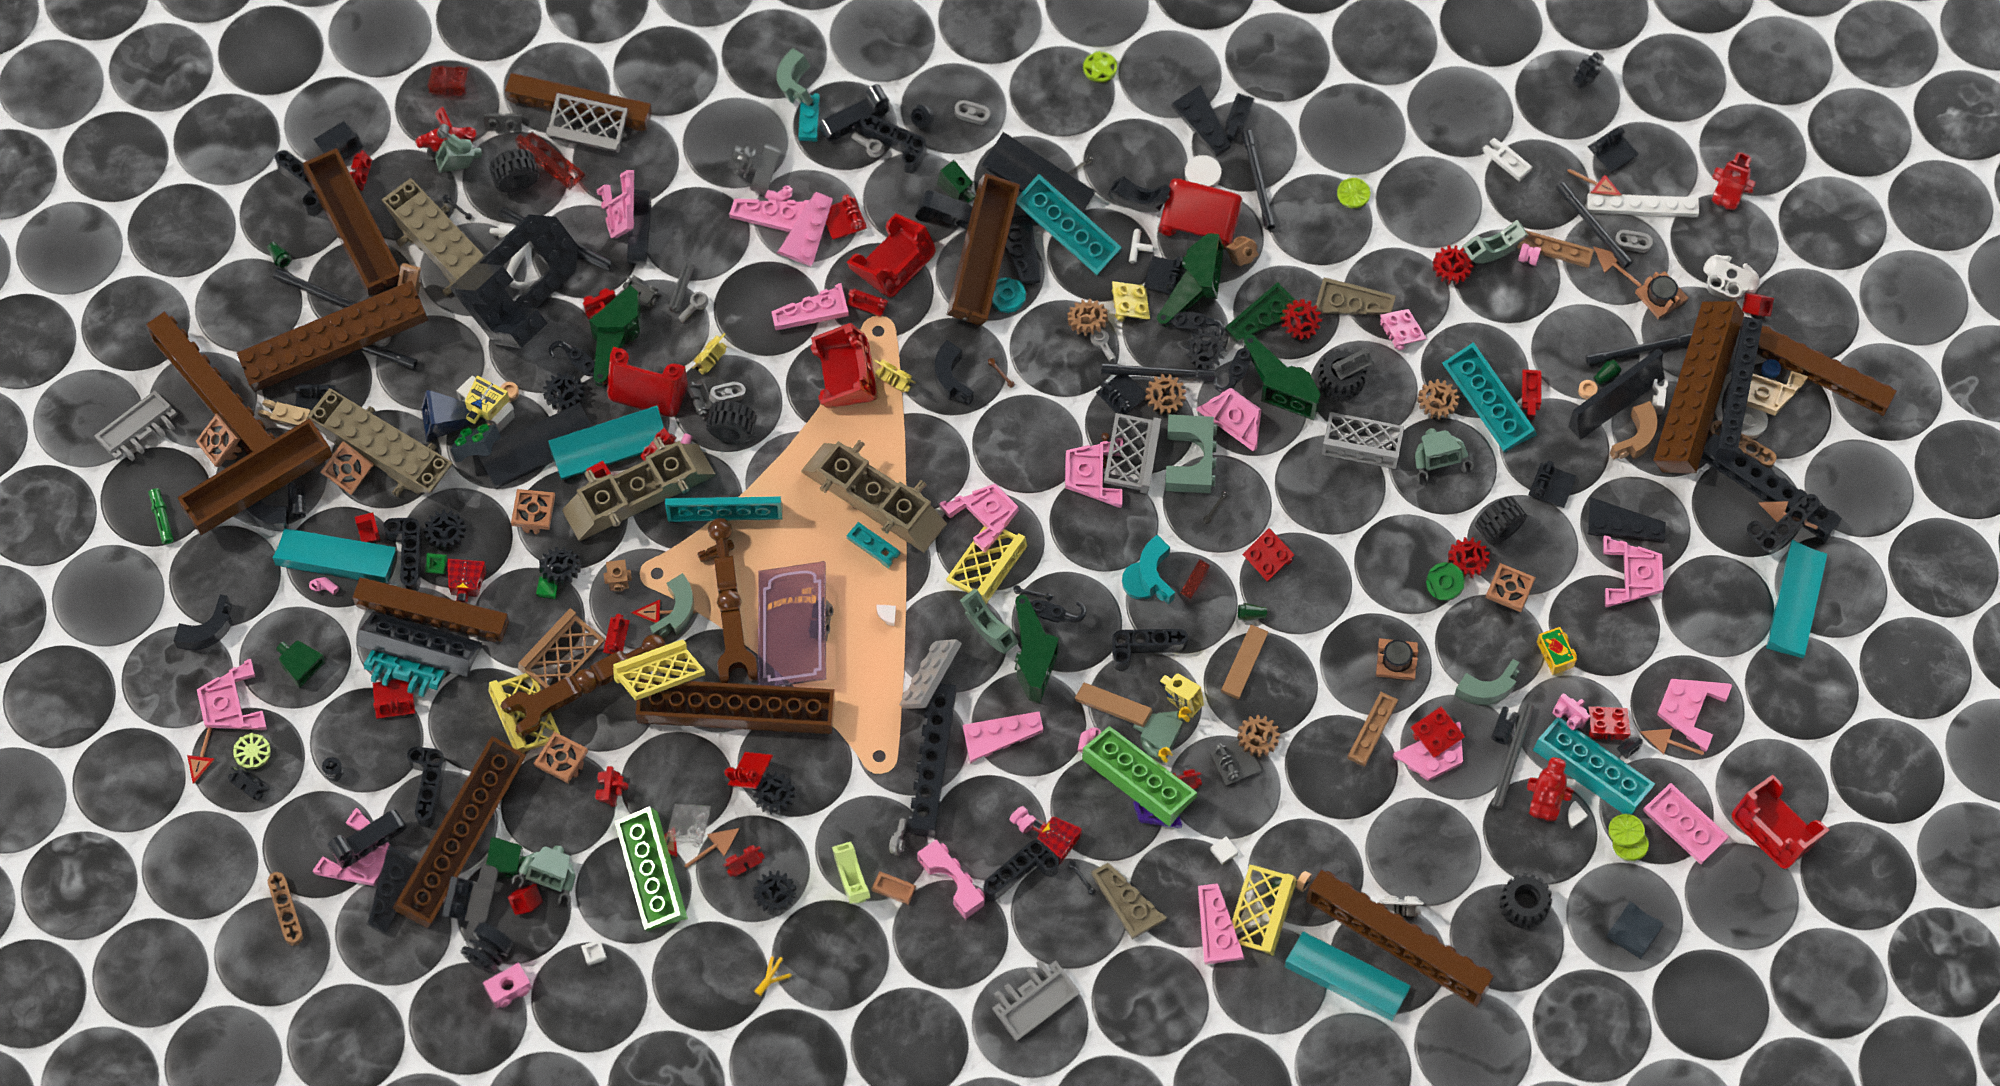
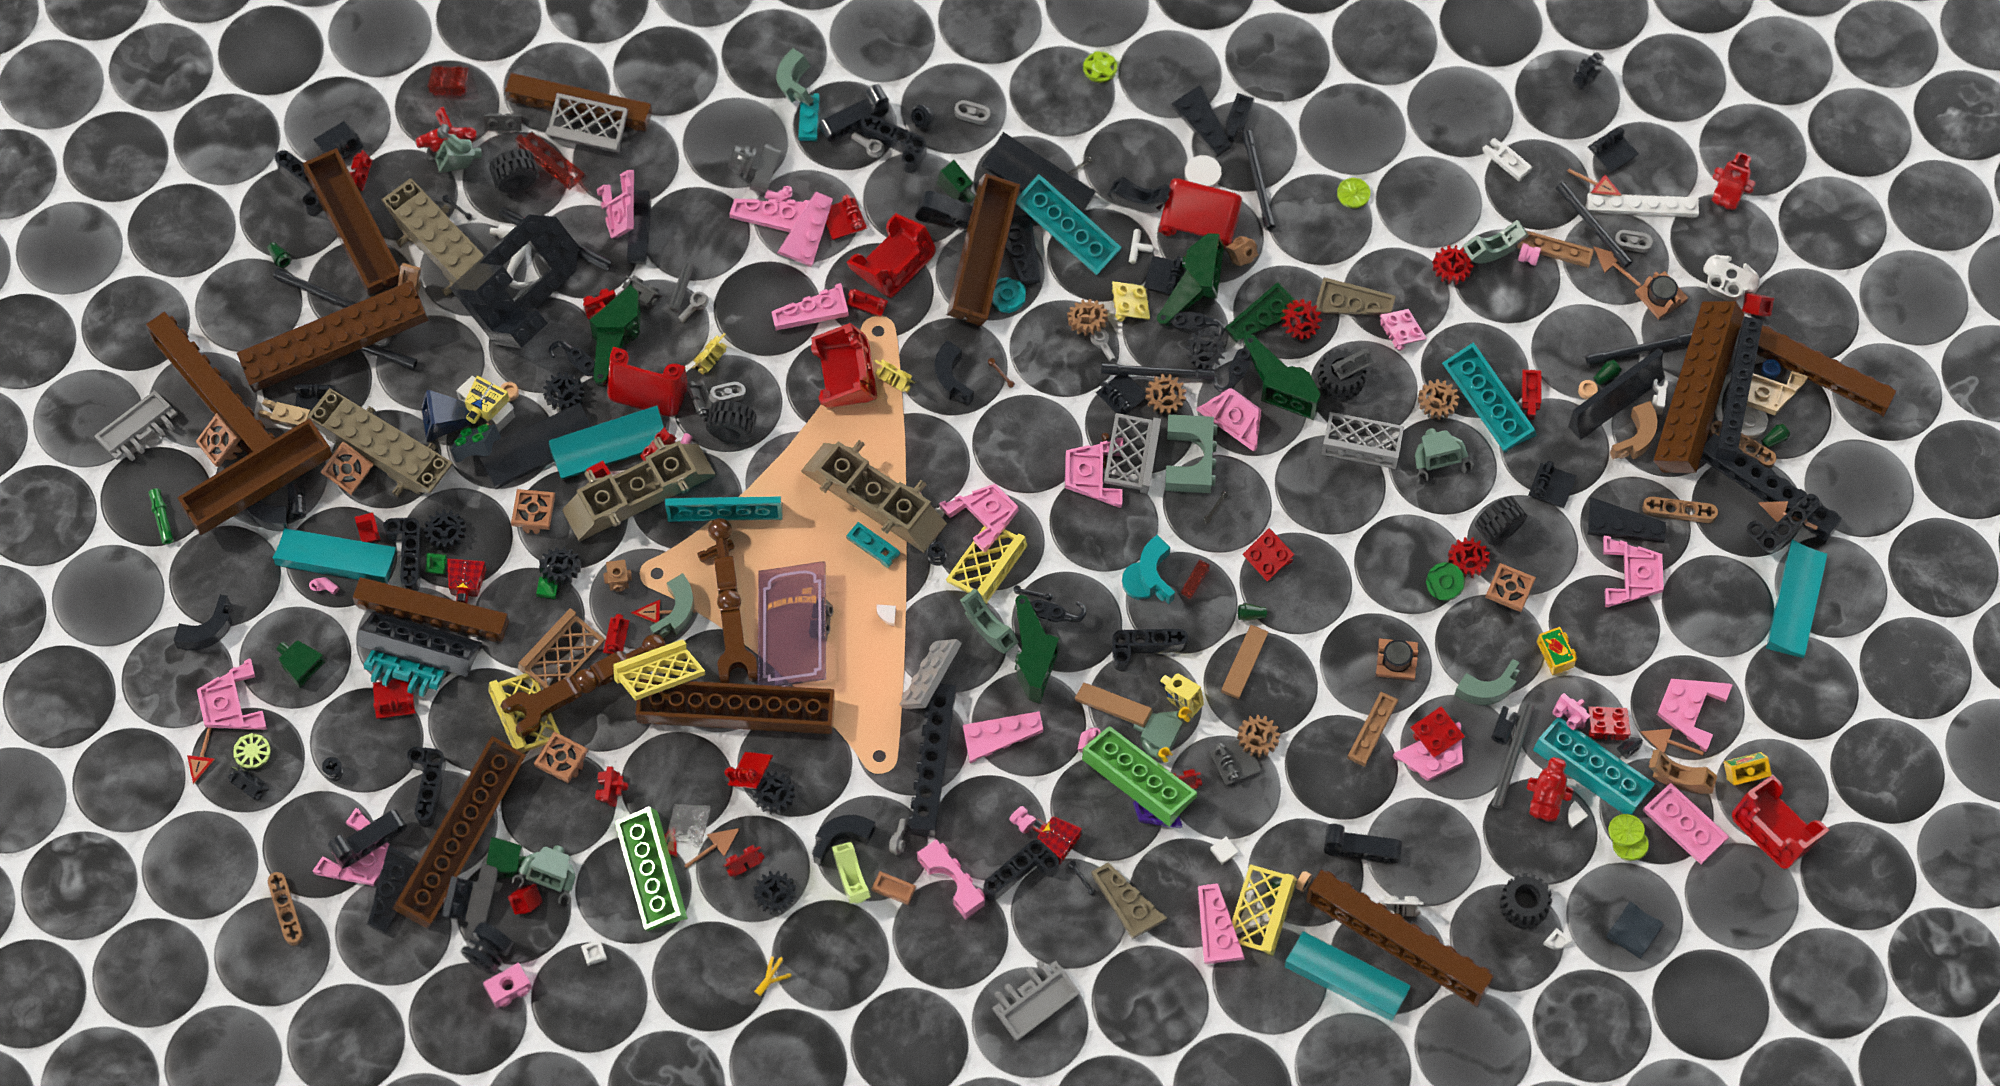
none -> black arch [812,815,876,866]
none -> black bush [928,542,947,566]
none -> black beam [1323,824,1402,864]
none -> white tile [1544,928,1572,949]
none -> medium nougat beam [1642,497,1718,523]
none -> medium nougat arch [1649,750,1717,794]
none -> yellow brick [1724,752,1772,785]
none -> dark green cone [1761,423,1790,449]

